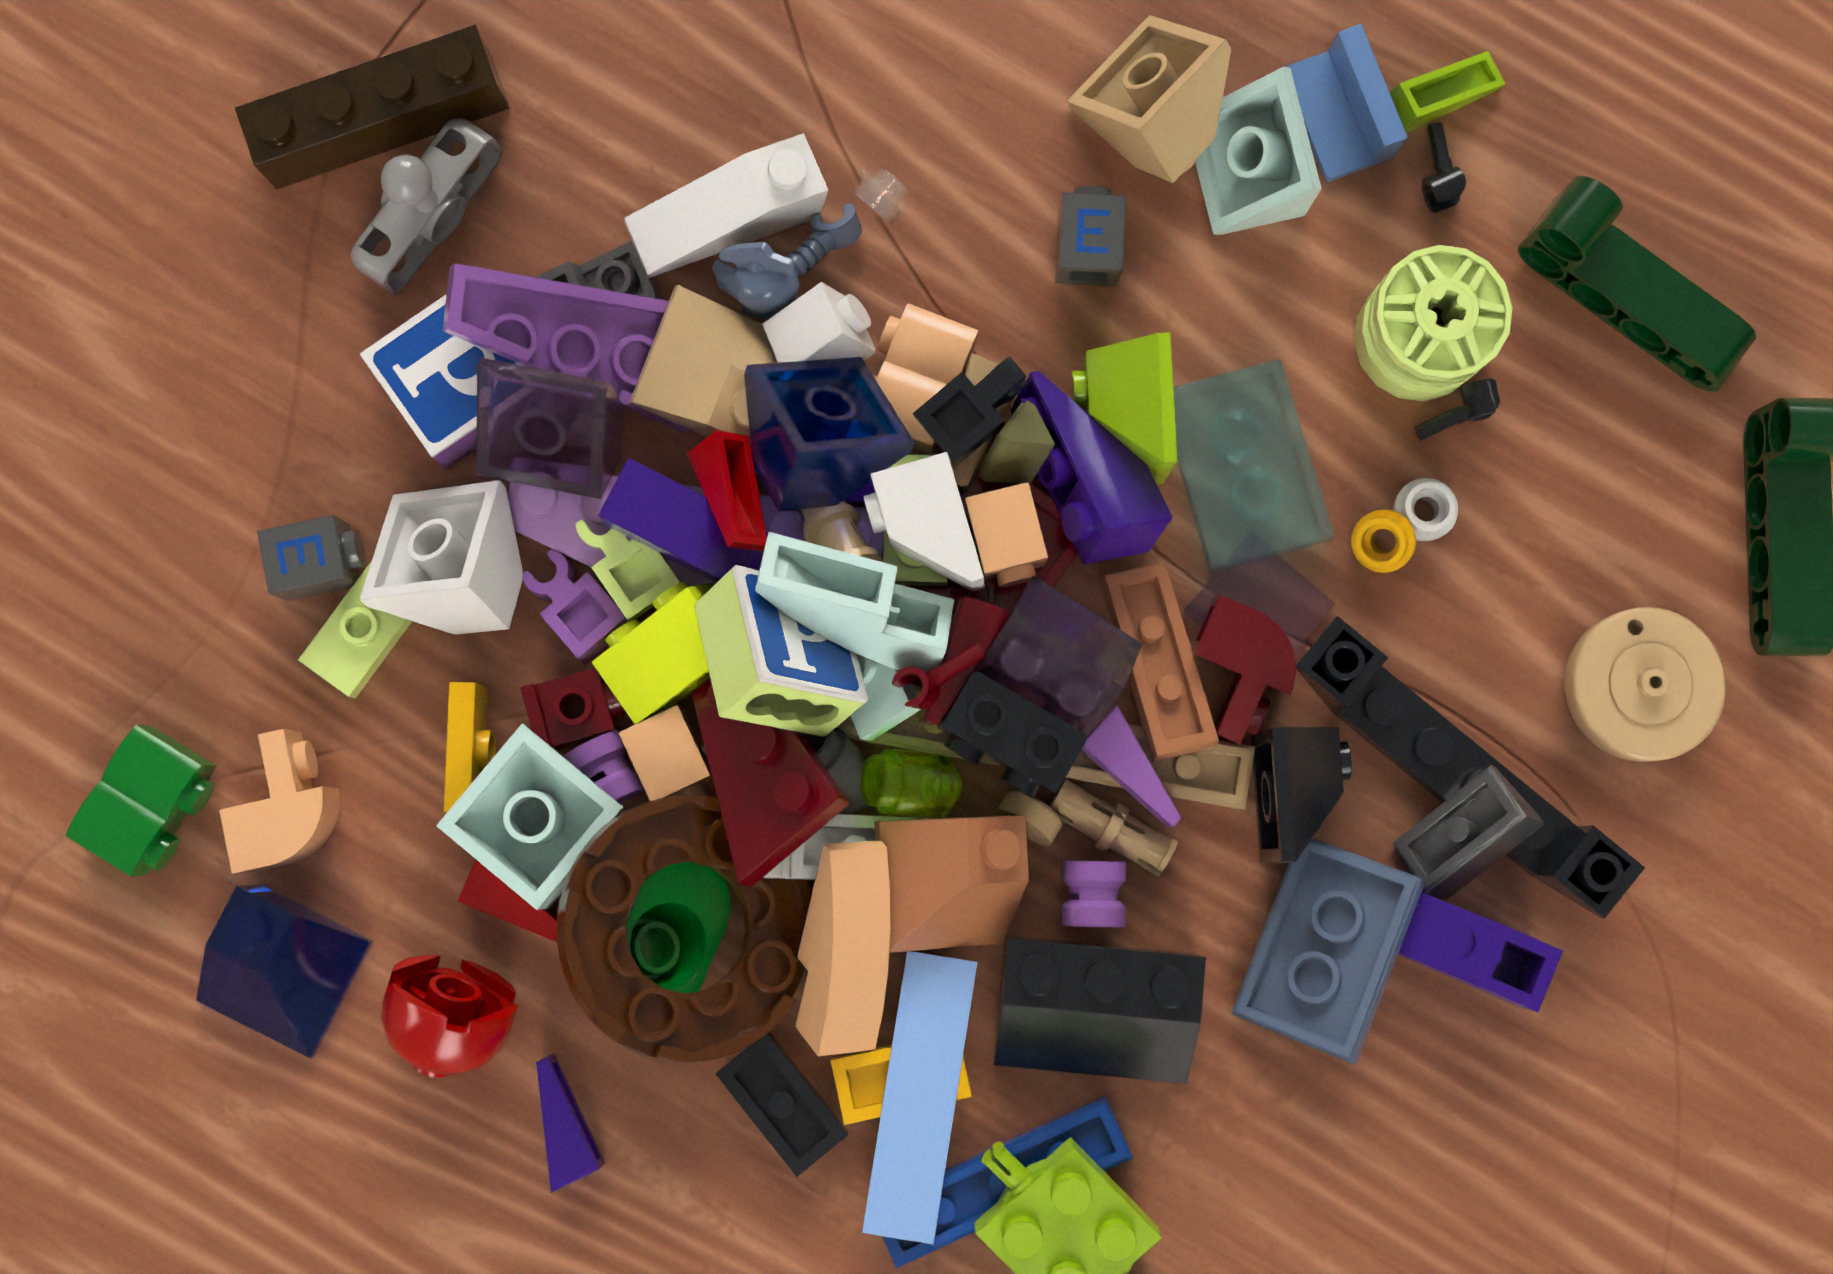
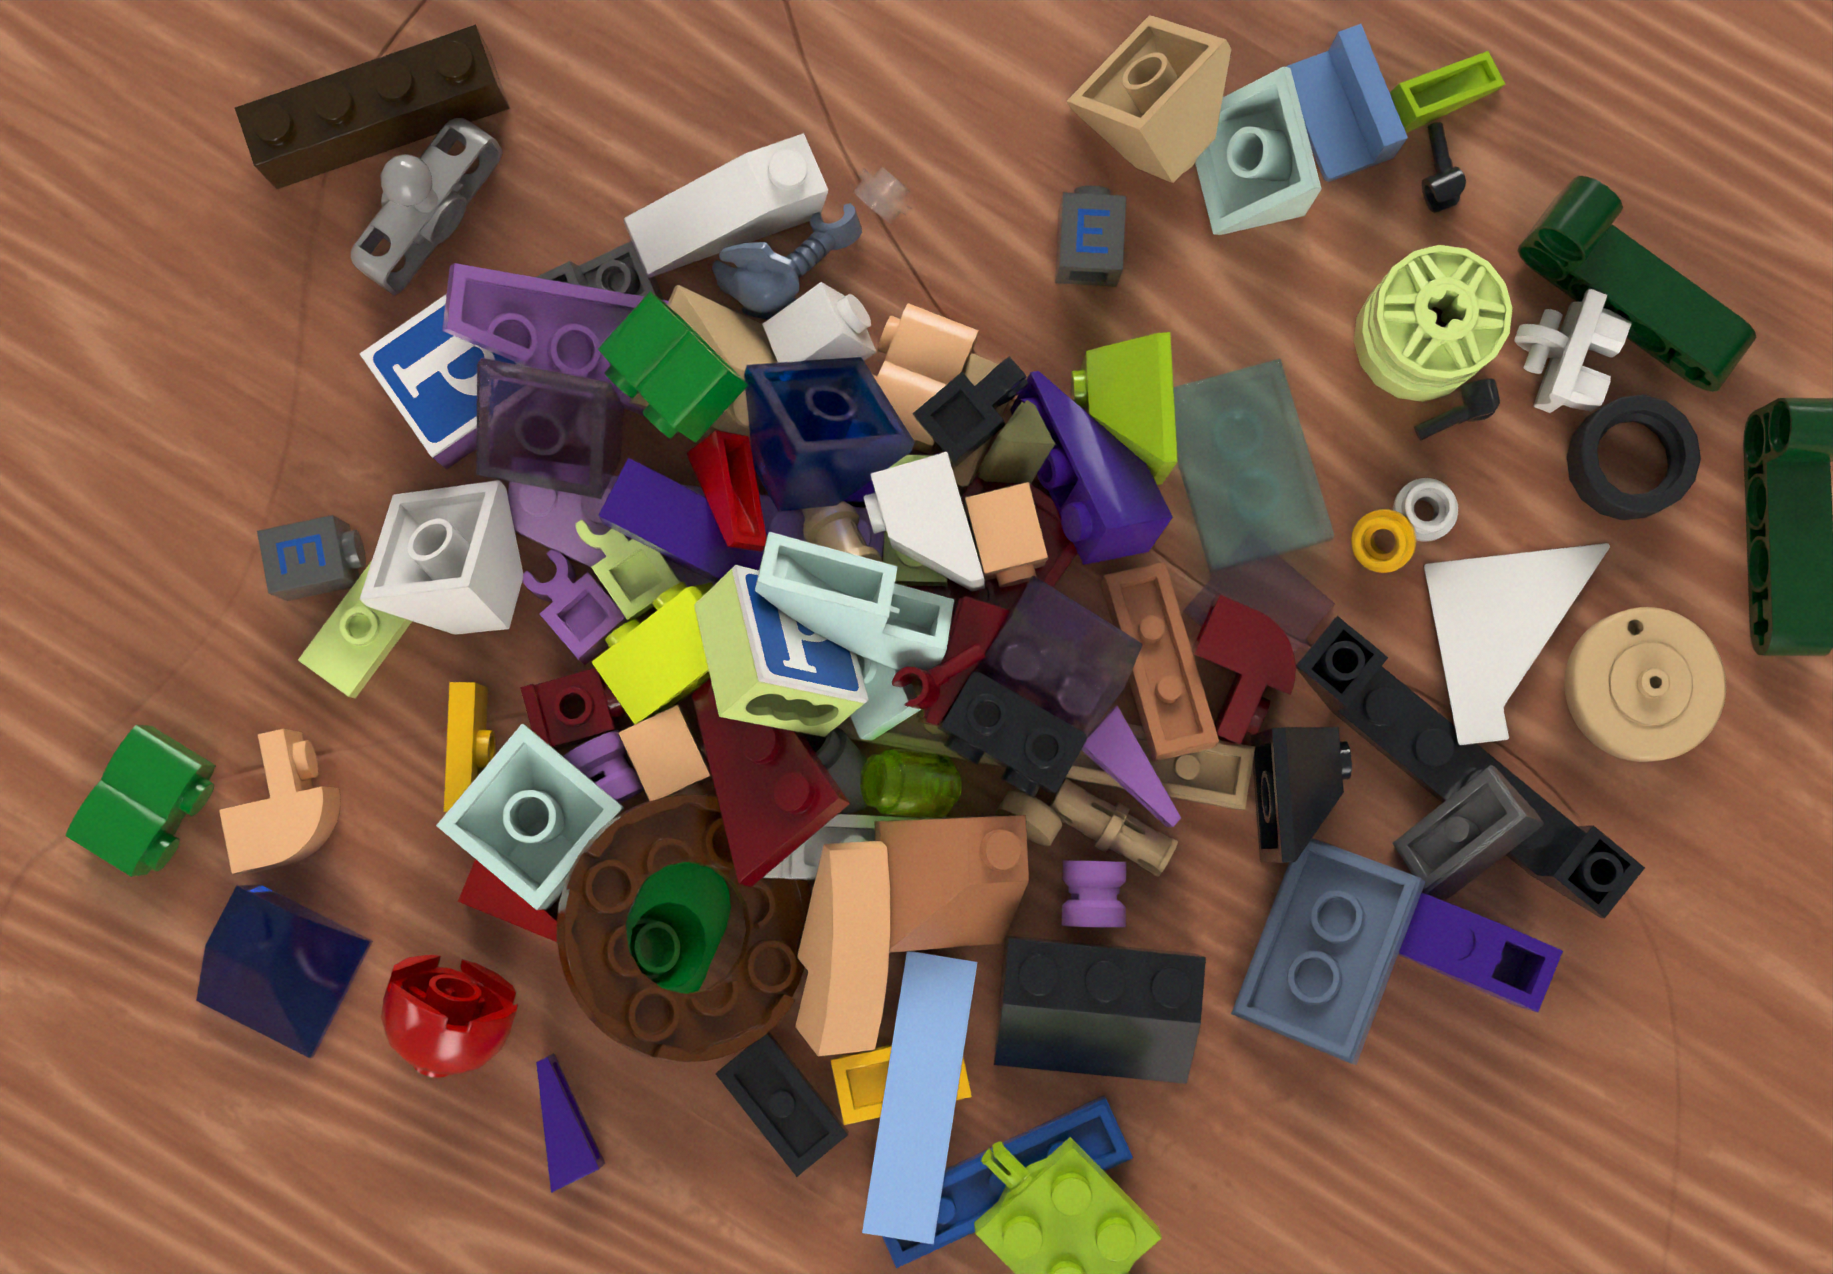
none -> green brick [598,291,748,443]
none -> white sticker [1424,543,1610,745]
none -> white hips [1514,288,1631,413]
none -> black tyre [1566,395,1701,520]

